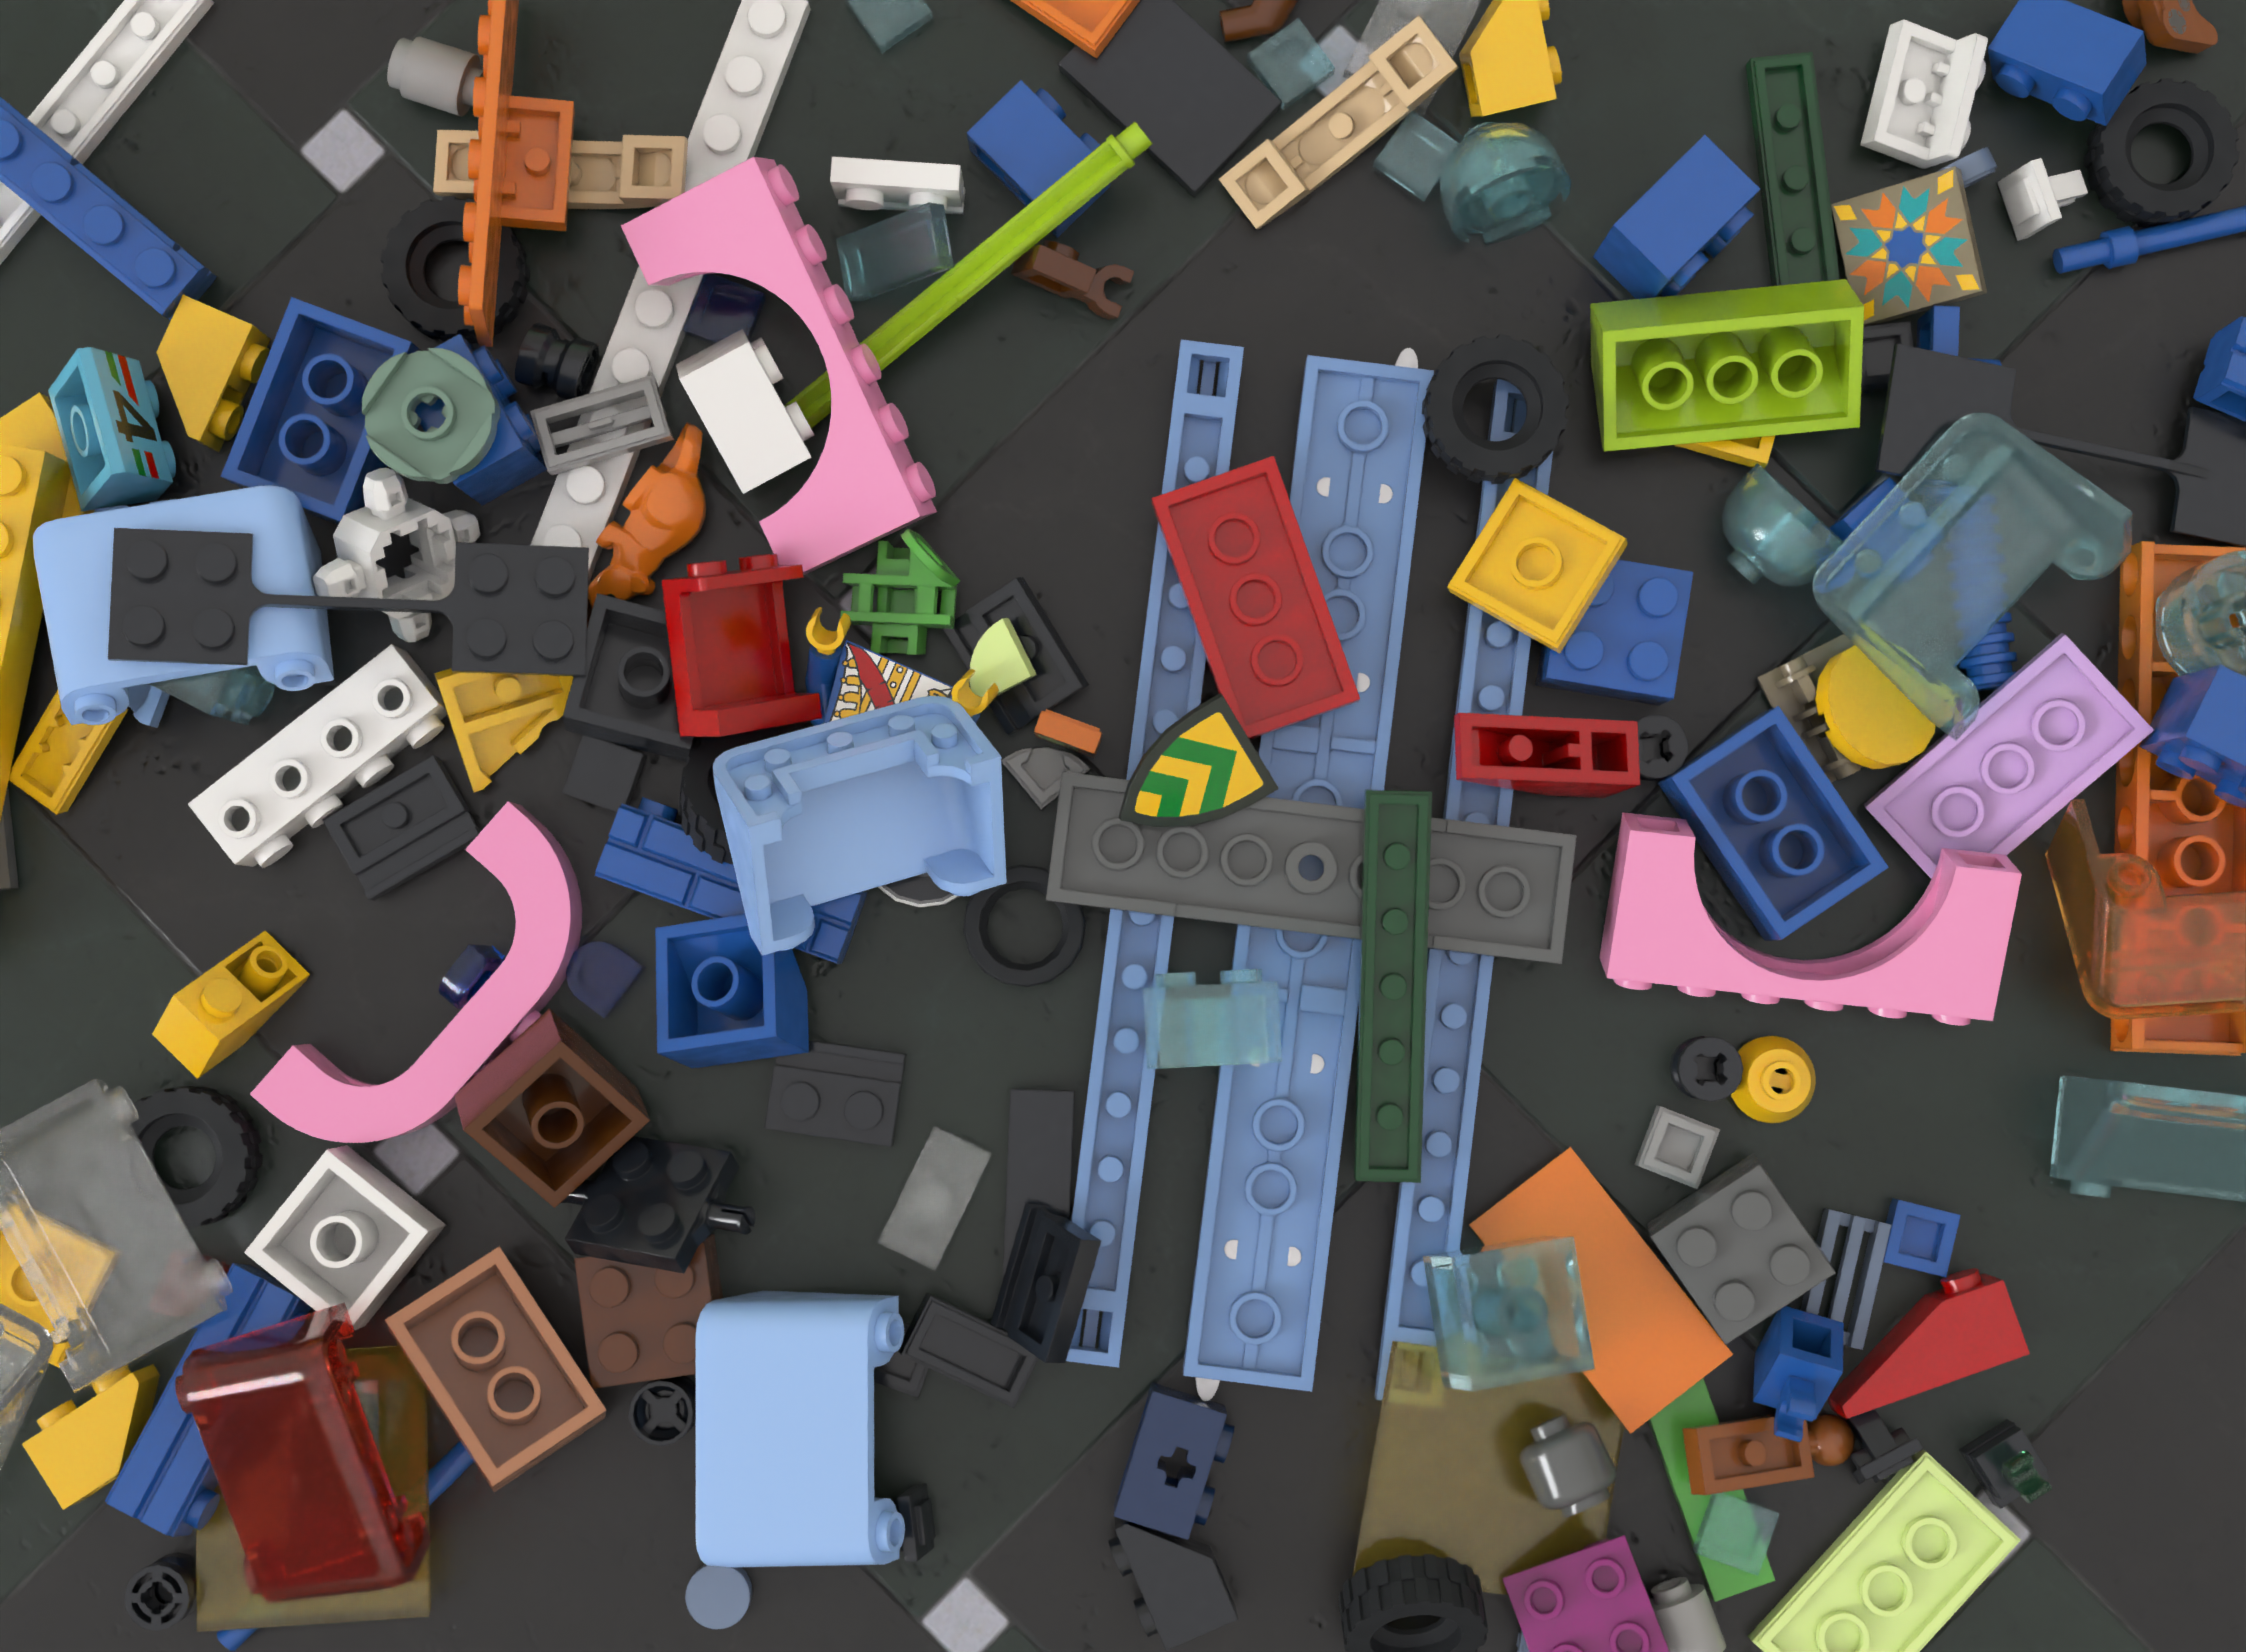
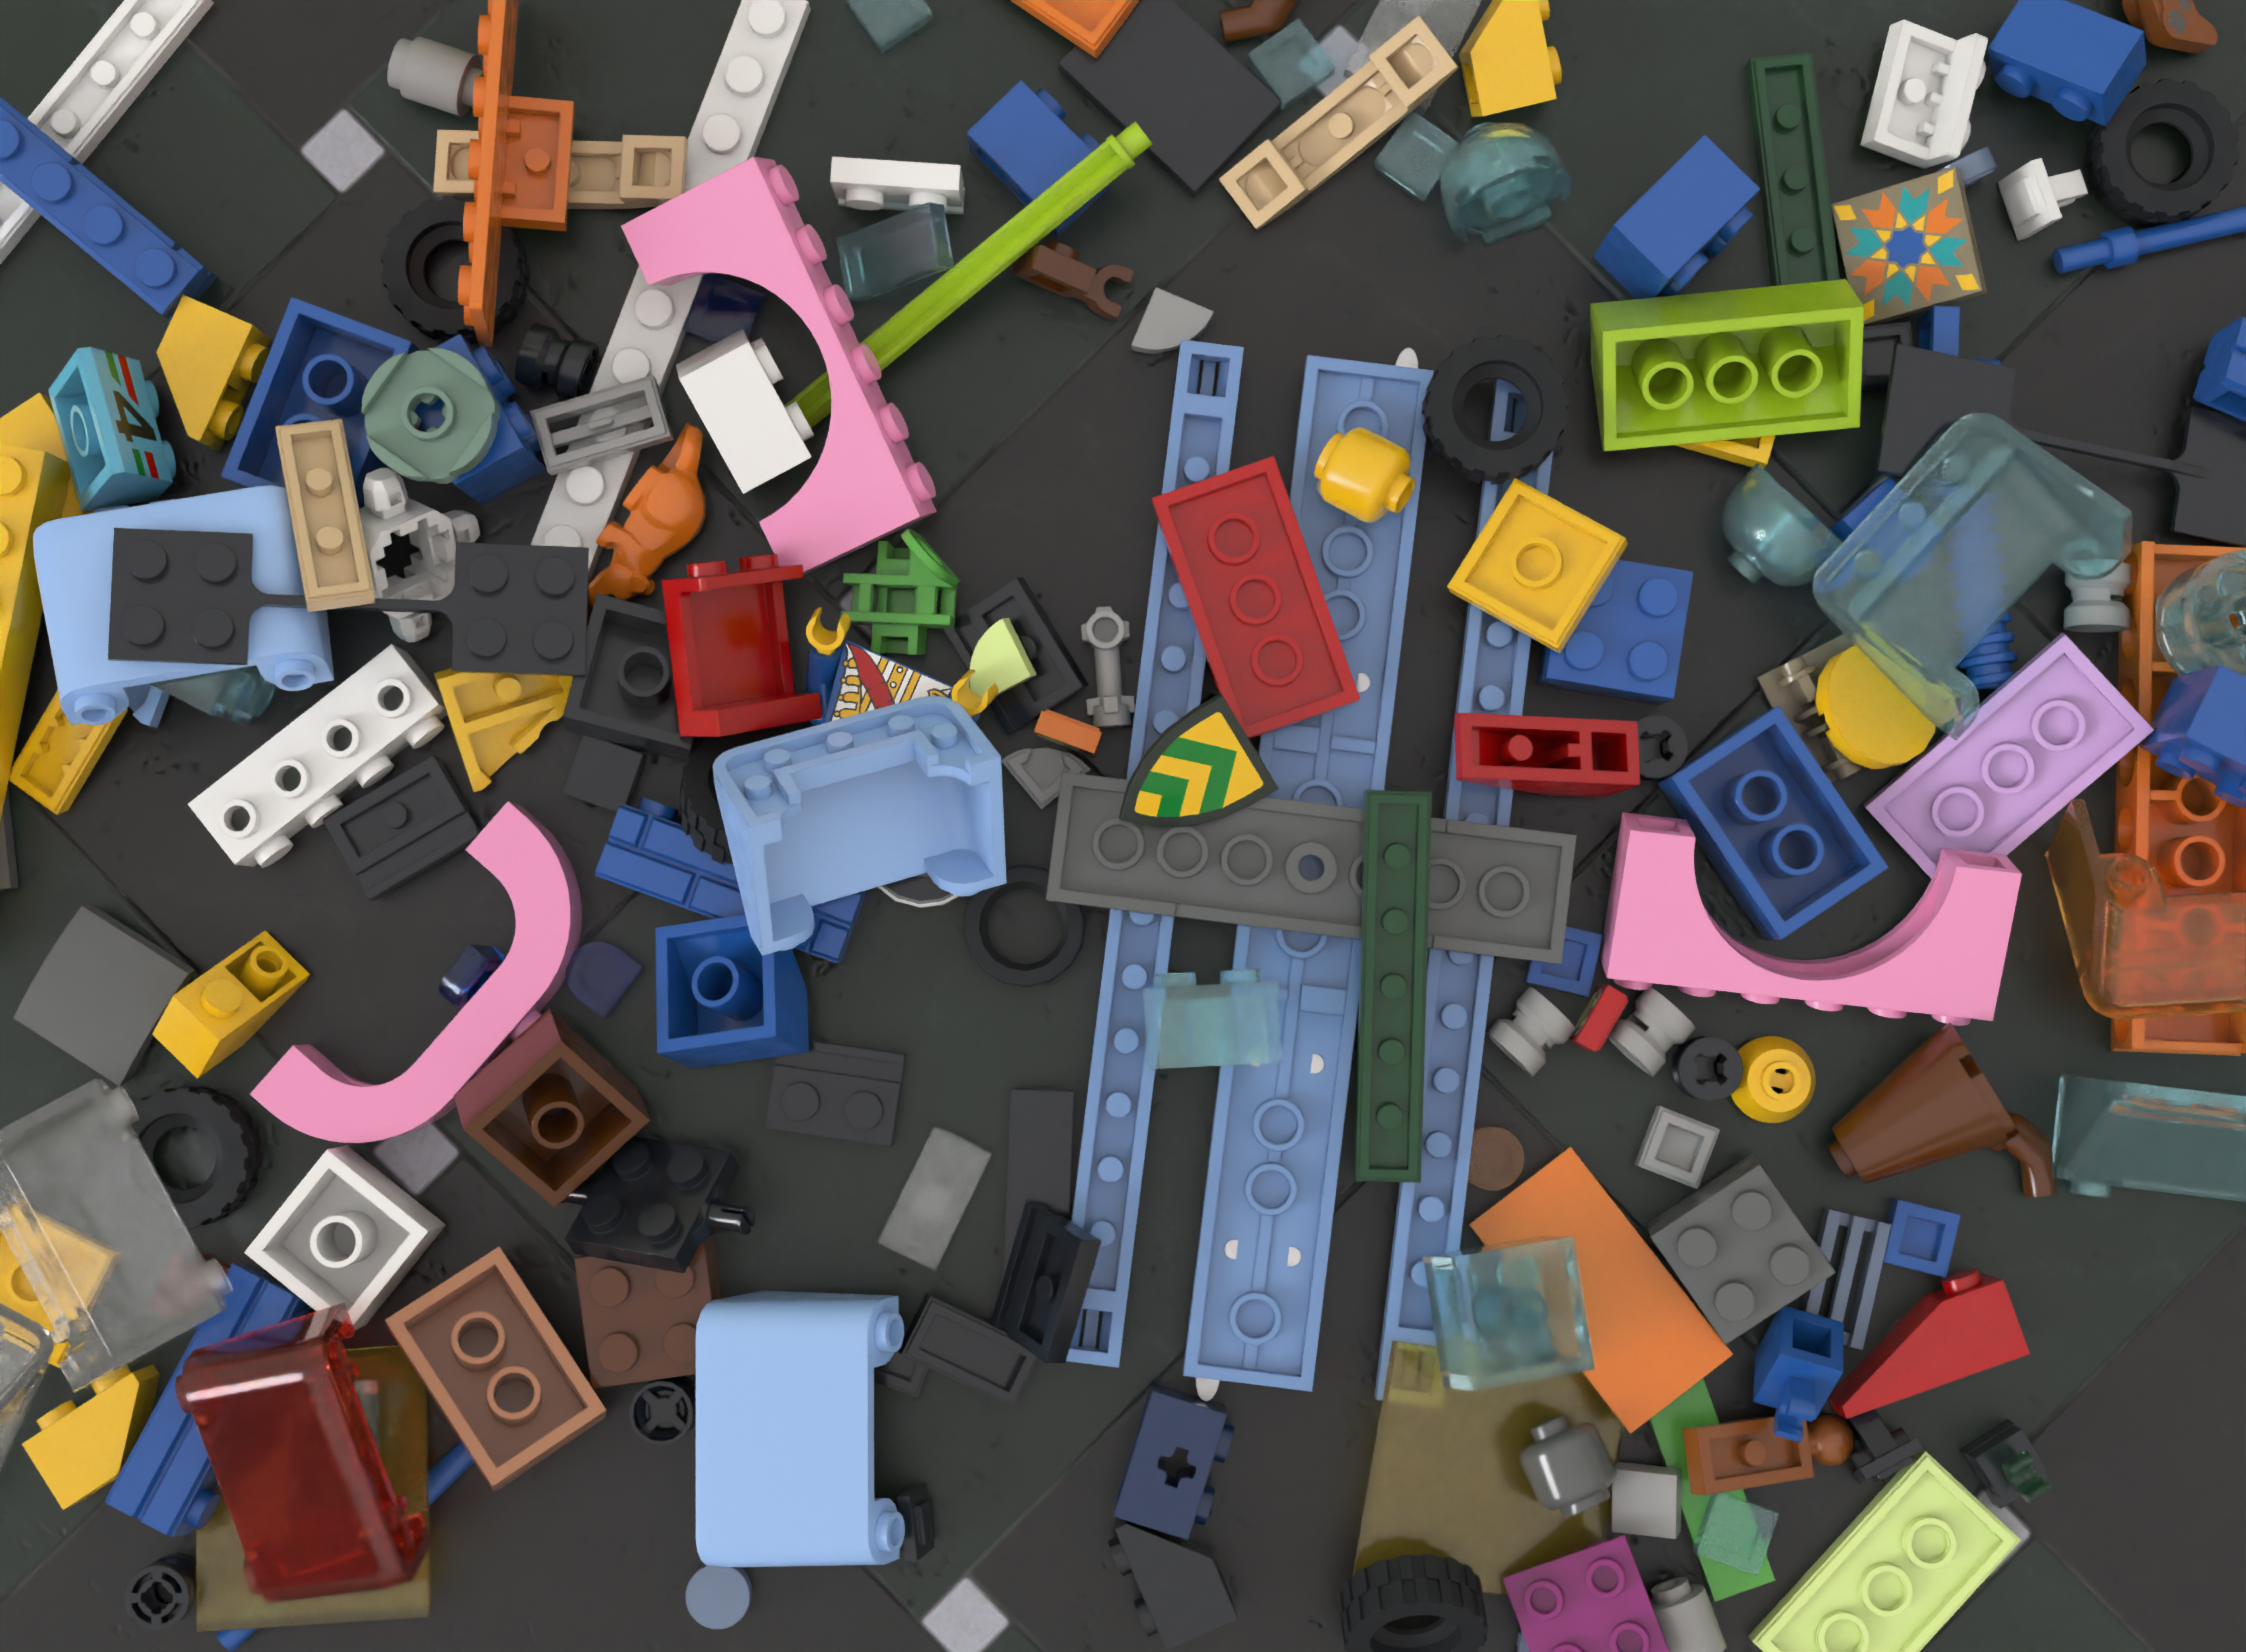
none -> dark grey slope [13,902,195,1086]
none -> tan tile [275,419,375,612]
none -> light grey bar [1081,606,1135,728]
none -> light grey tile [1131,287,1214,354]
none -> yellow head [1314,427,1415,523]
none -> clear orange tile [1468,1126,1524,1191]
none -> light grey wheel [1486,987,1577,1077]
none -> blue tile [1523,926,1603,997]
none -> red tile [1568,985,1628,1052]
none -> light grey wheel [1607,987,1696,1077]
none -> light grey tile [1612,1462,1682,1539]
none -> reddish brown cone [1827,1022,2020,1184]
none -> reddish brown arm [1989,1112,2057,1197]
none -> light grey wheel [2064,561,2132,633]

